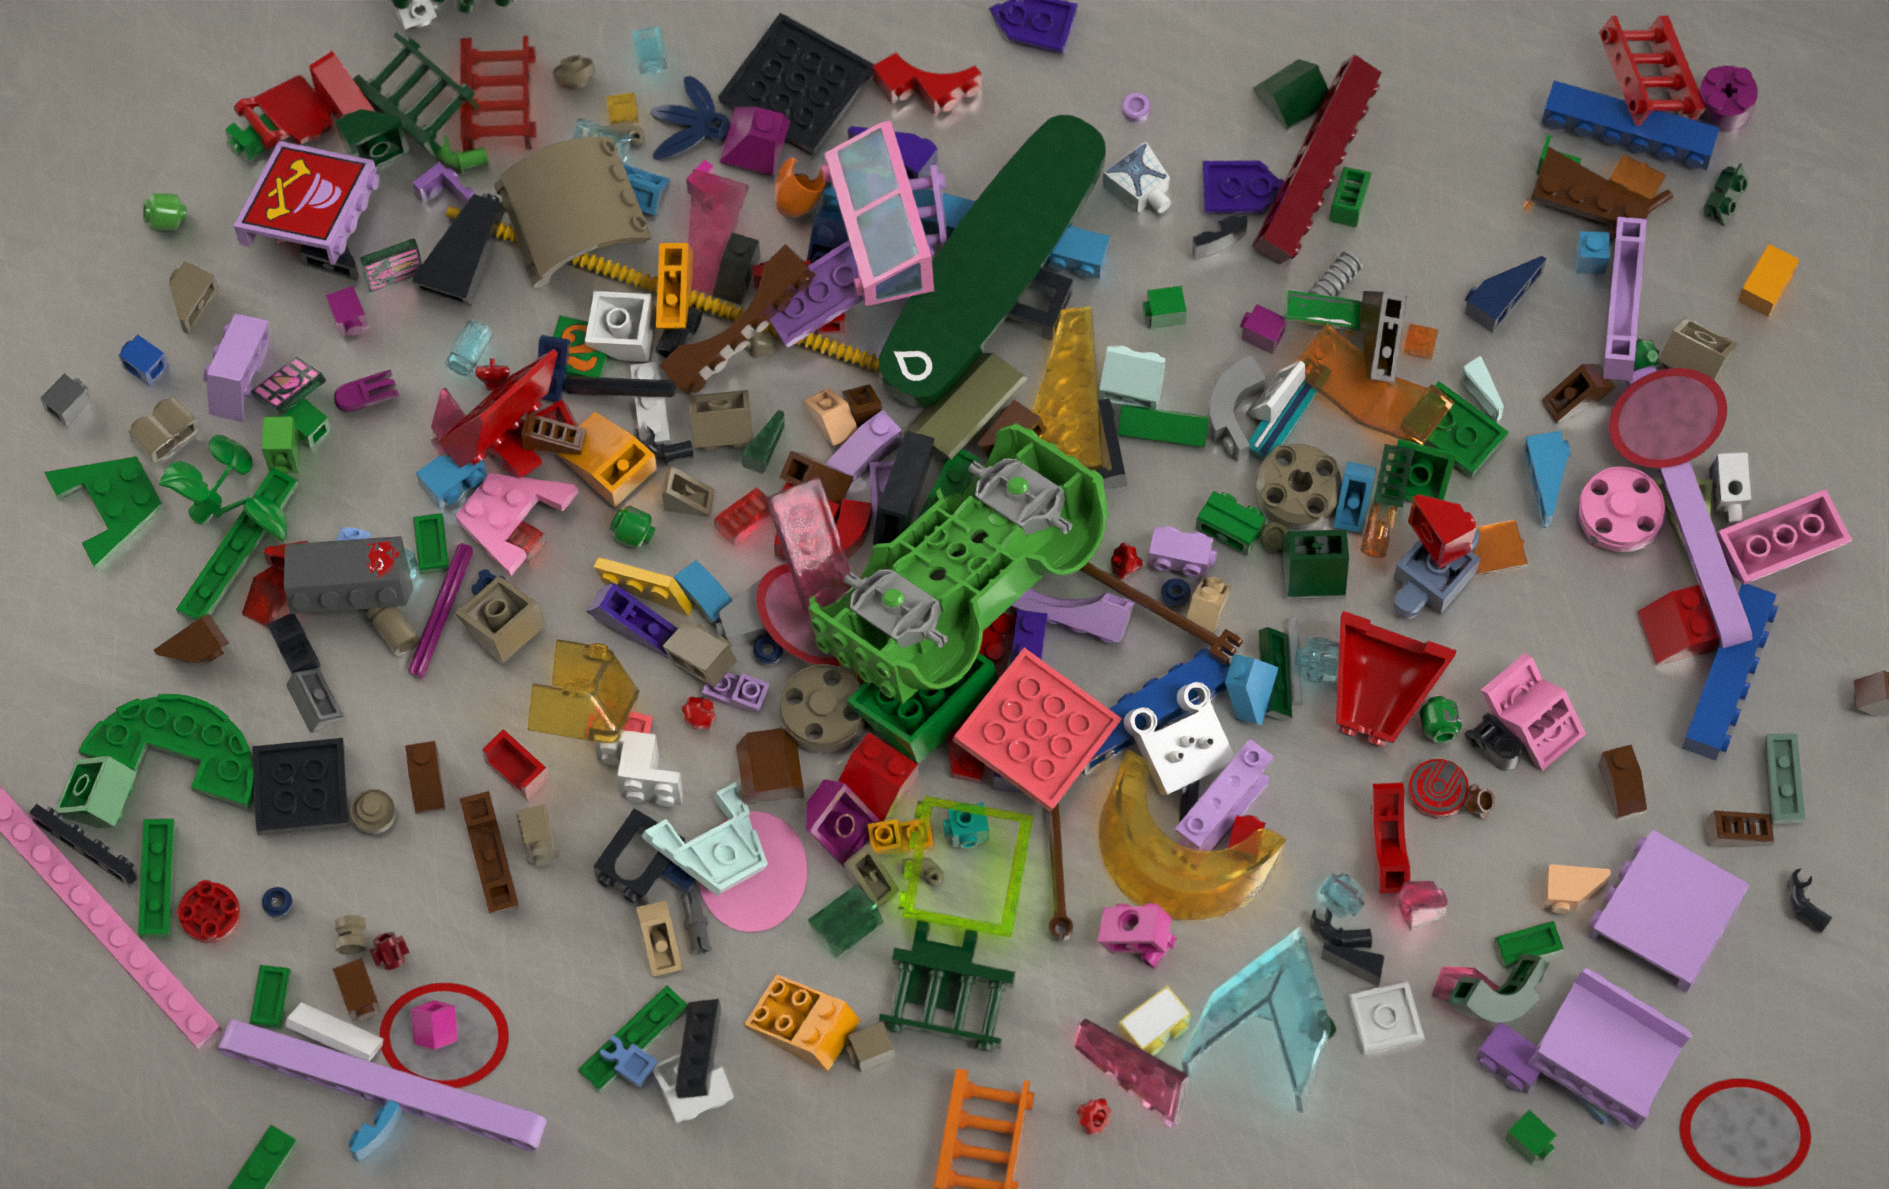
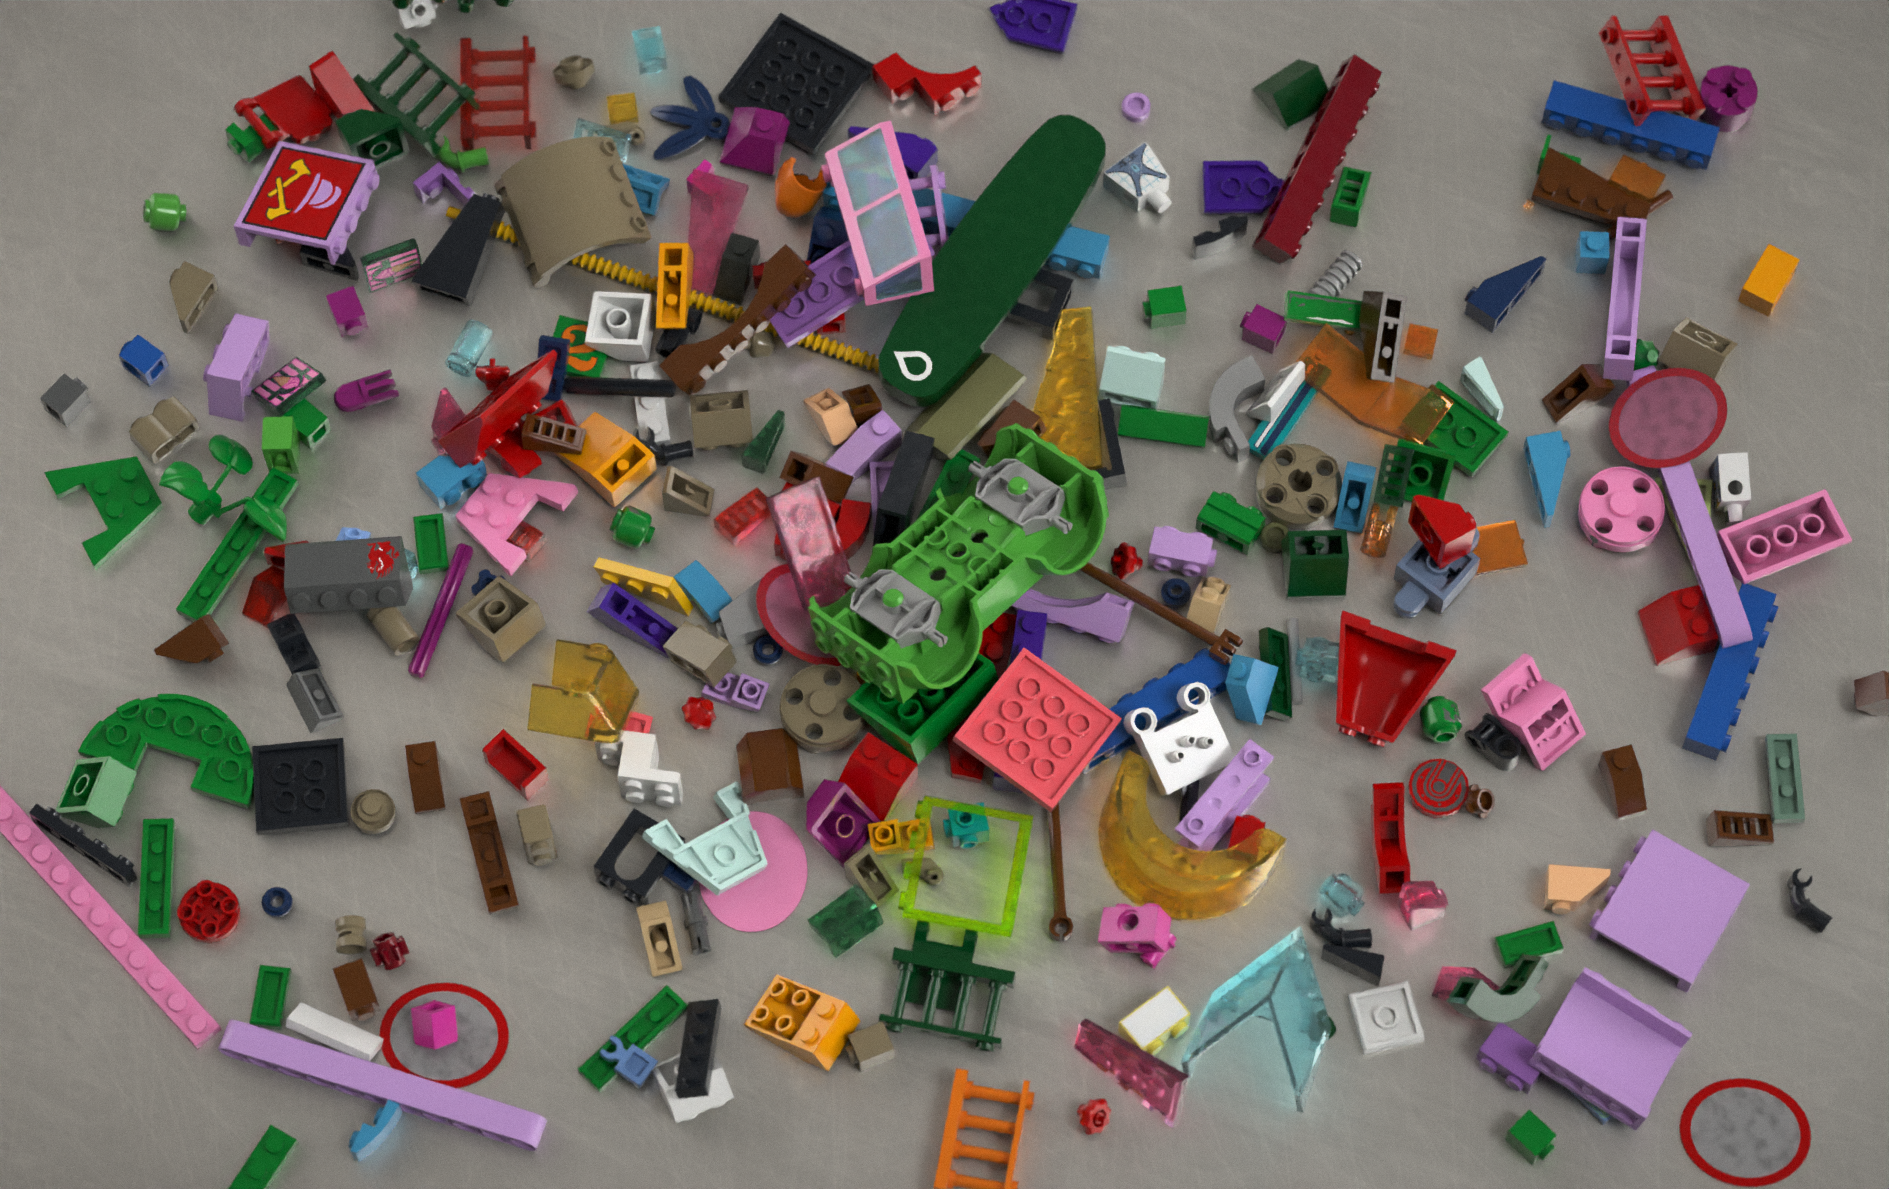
dark green hinge [1703,163,1748,226] -> none

